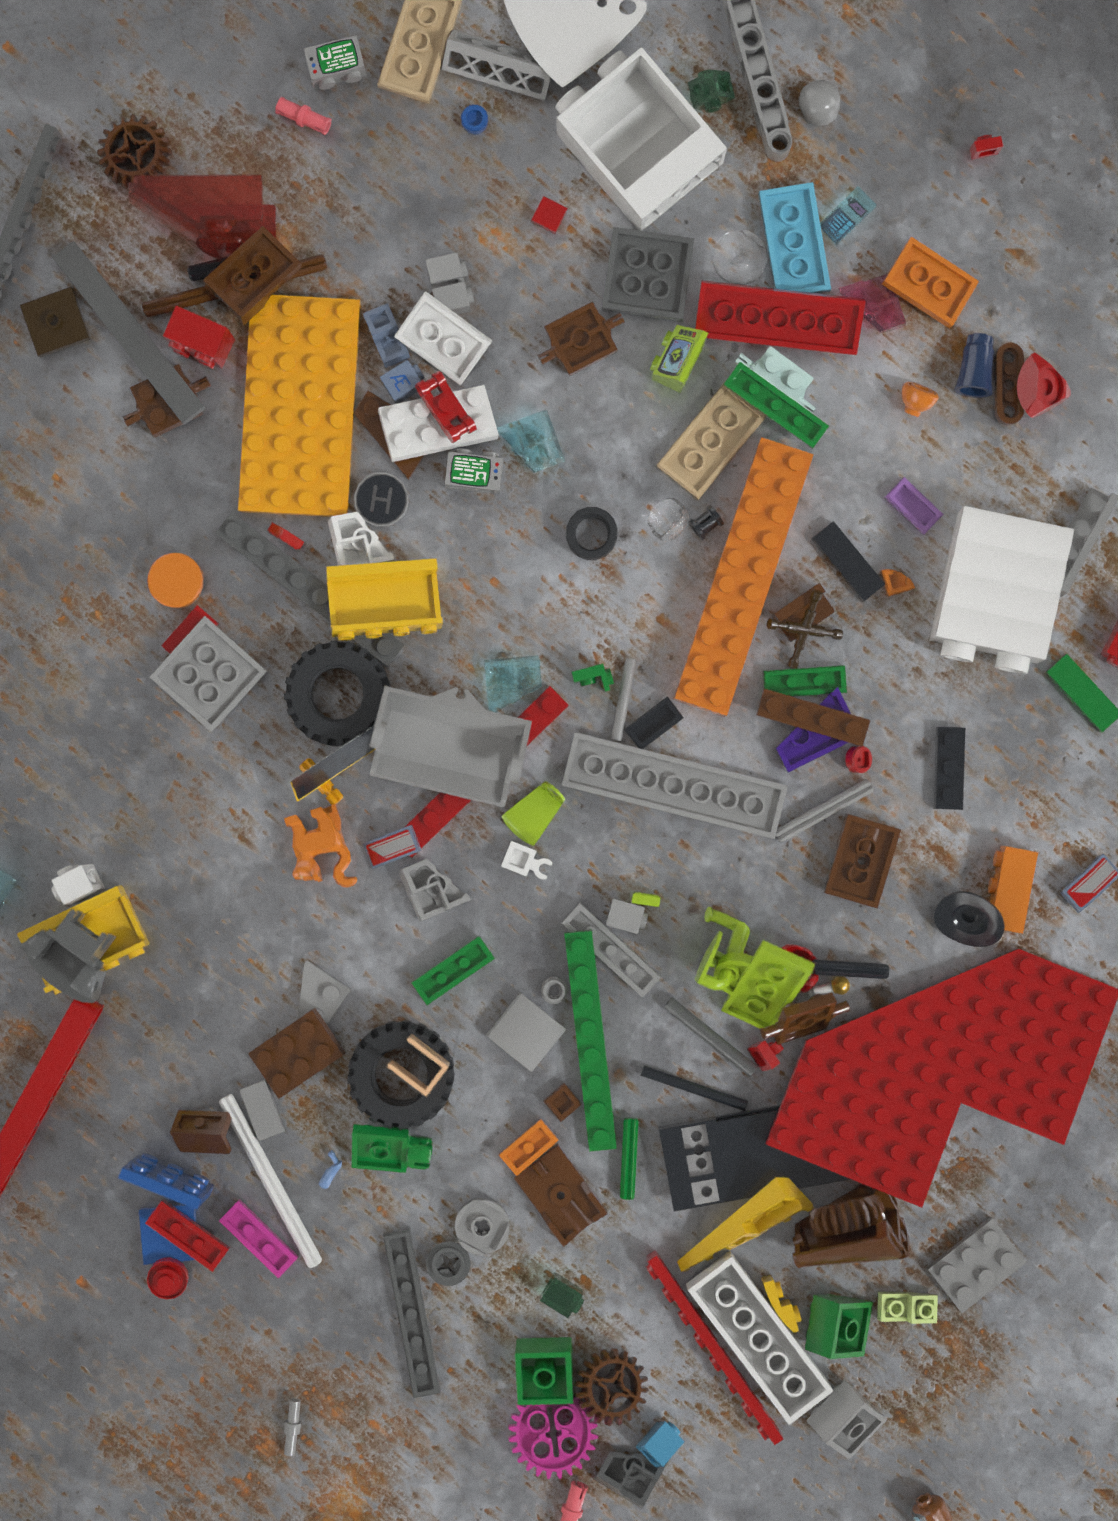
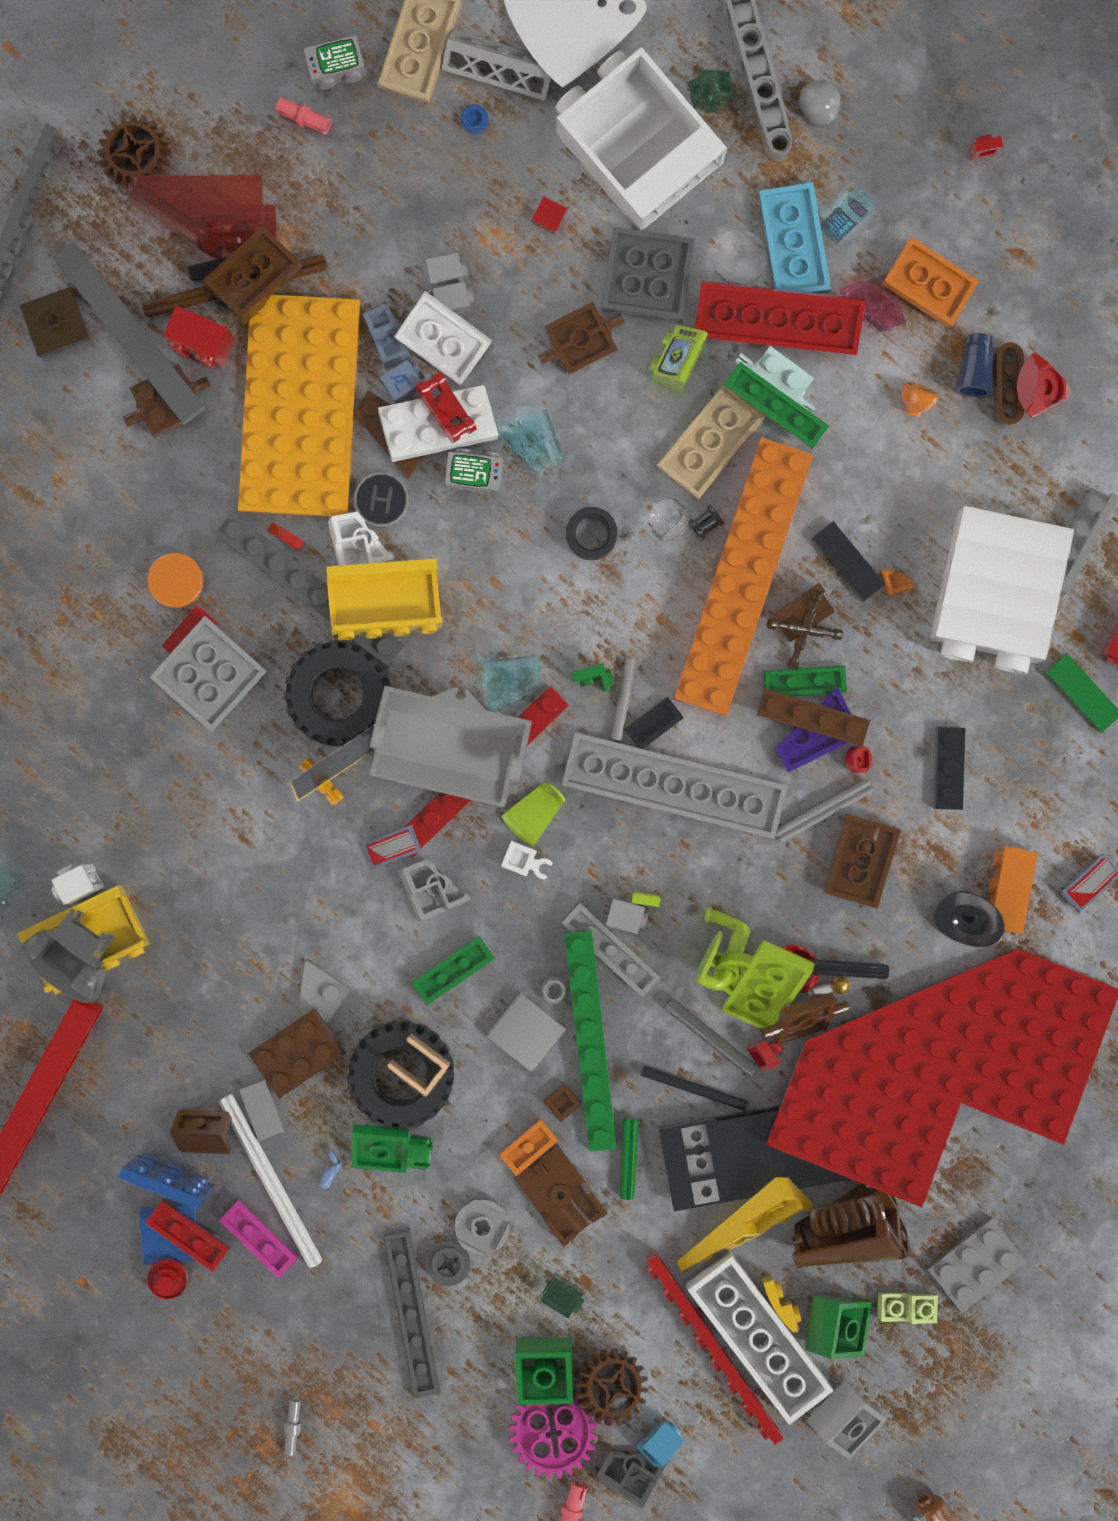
orange animal [284,804,357,888] -> none
medium lavender tile [884,477,944,535] -> none

